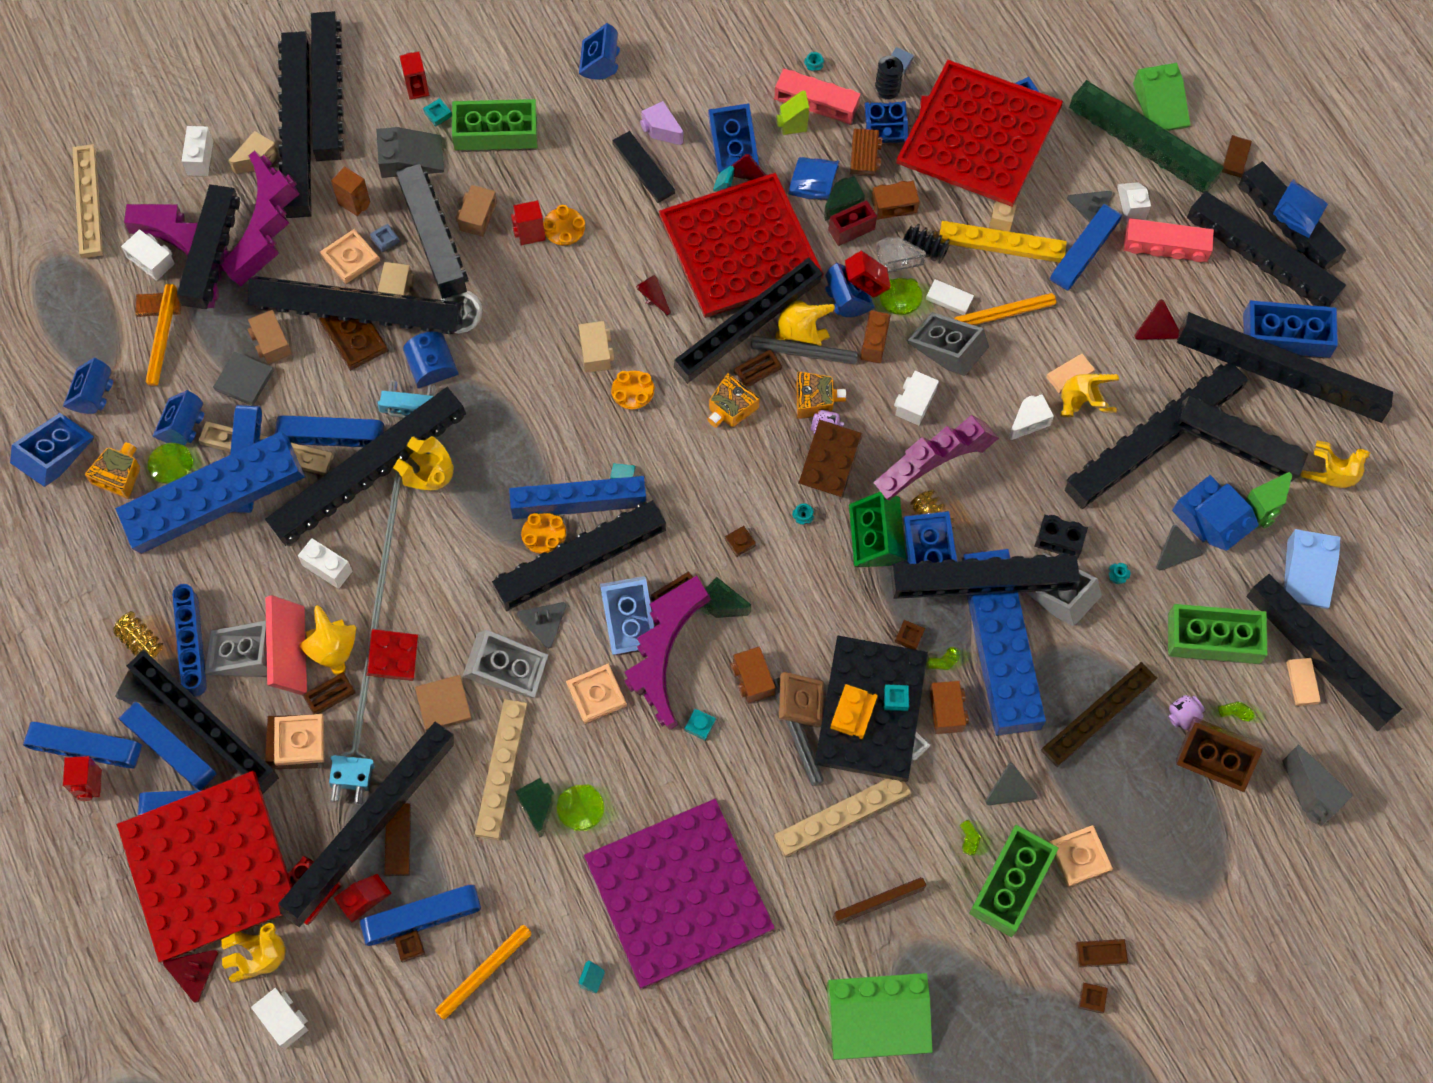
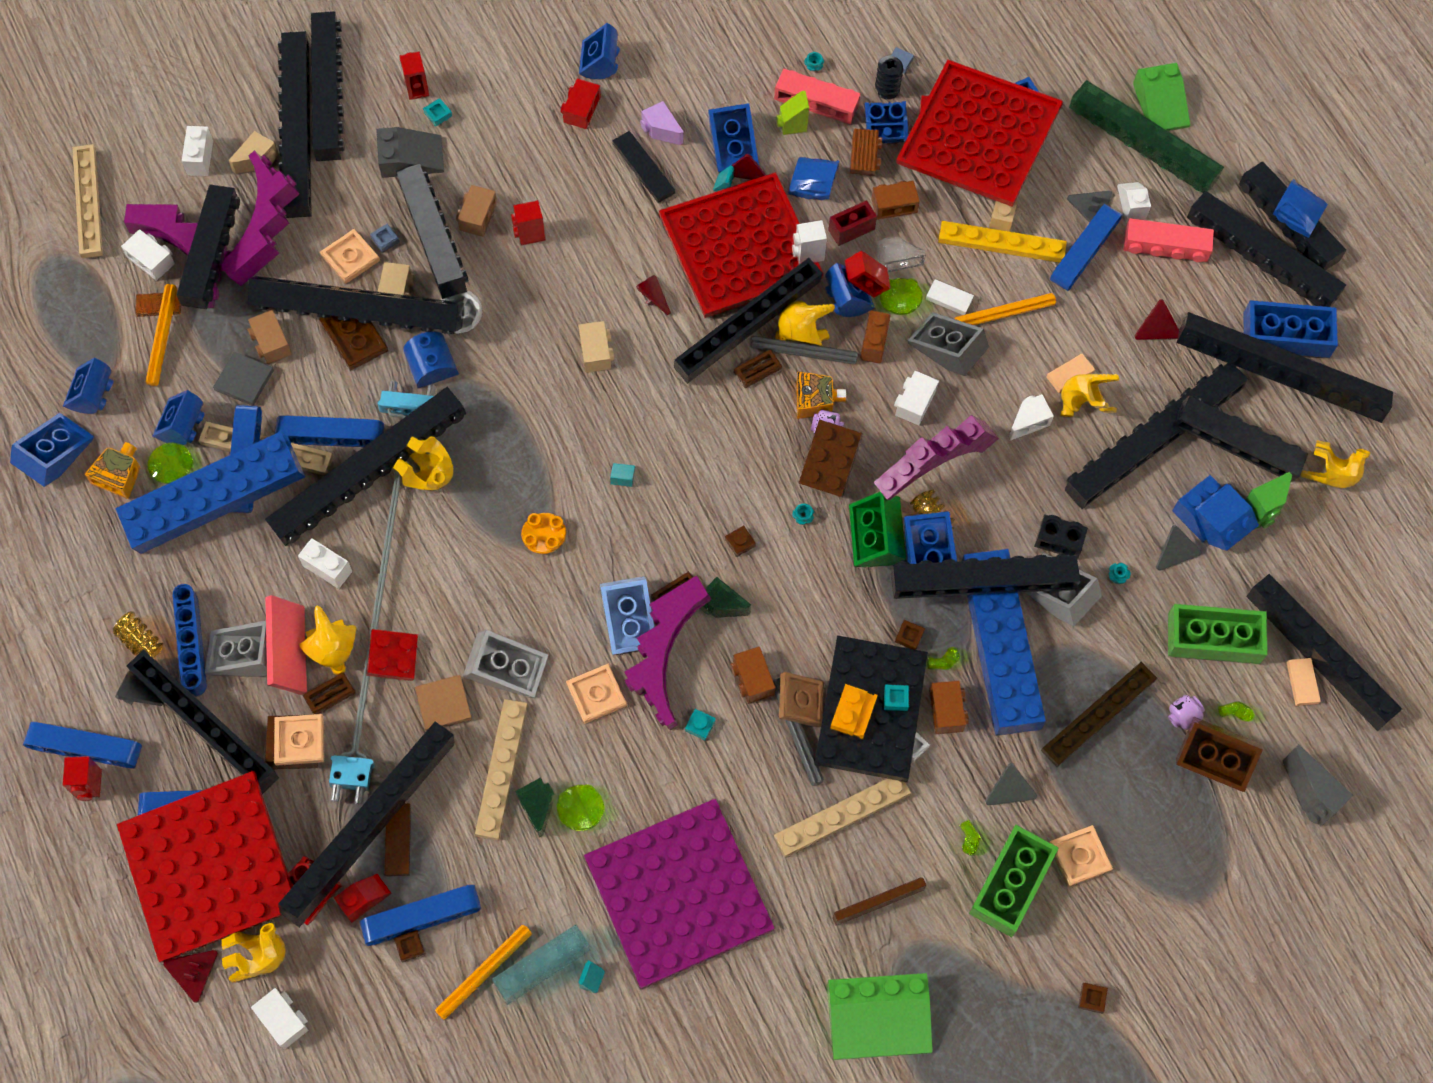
blue beam [118,702,217,790] -> none
dark orange brick [331,166,371,216] -> none
bright green brick [452,99,538,150] -> none
black brick [492,500,666,612] -> none
blue brick [509,476,646,519] -> none
dark grey piece [516,602,566,649] -> none
light orange dish [543,205,585,246] -> none
light orange dish [611,370,655,409] -> none
torso [707,373,760,428] -> none
clear green slope [824,176,865,221] -> none
black piece [902,223,950,264] -> none
reddish brown tile [1075,939,1128,968] -> none
reddish brown tile [1221,135,1252,178] -> none
light blue slope [1284,529,1340,609] -> none
none -> clear light blue brick [492,925,591,1005]
none -> red brick [561,78,601,129]
none -> white brick [792,220,827,264]

